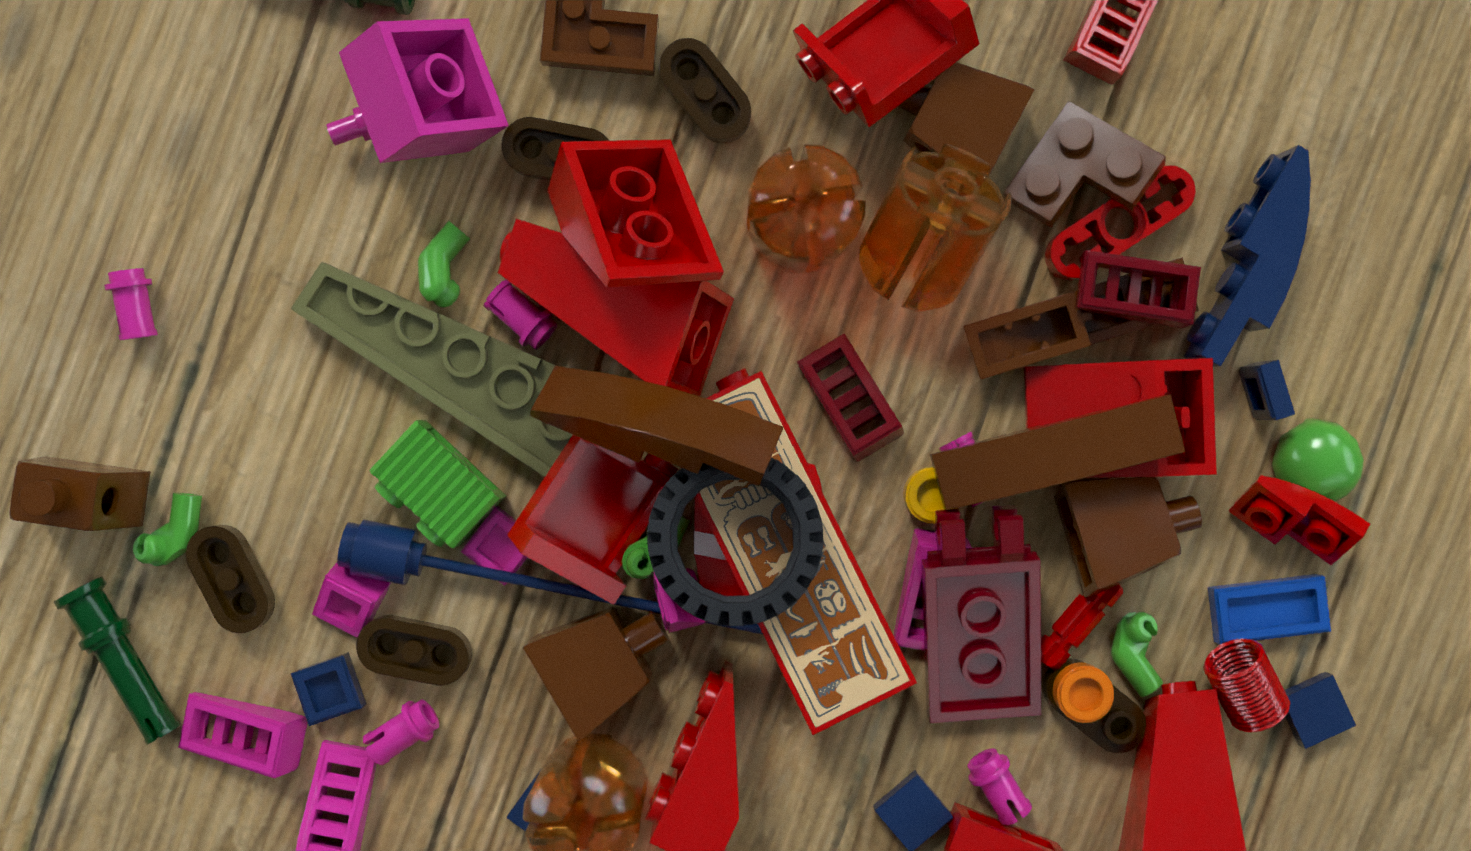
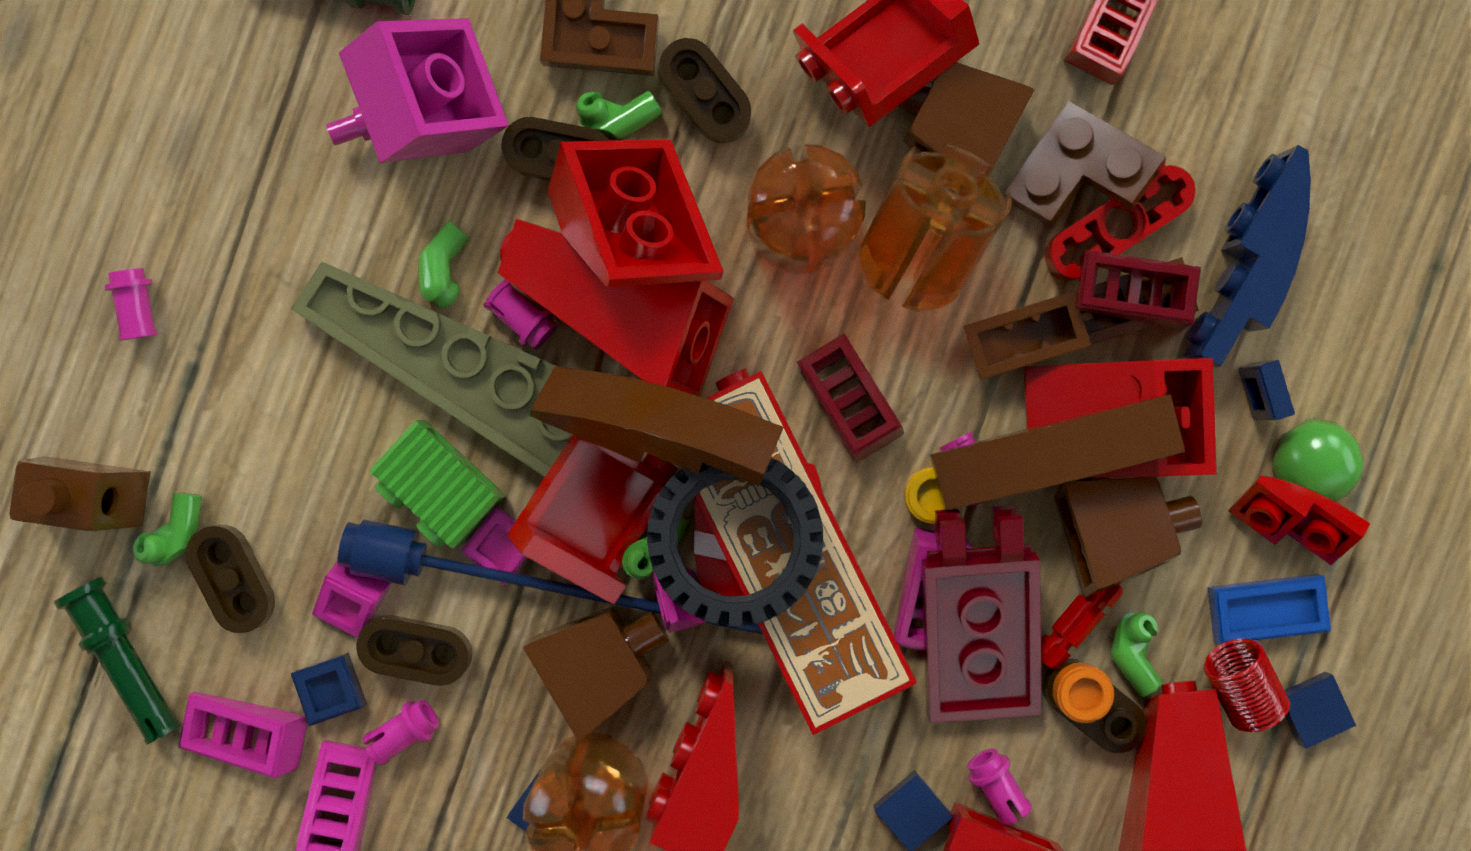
none -> bright green arm [576,90,663,140]

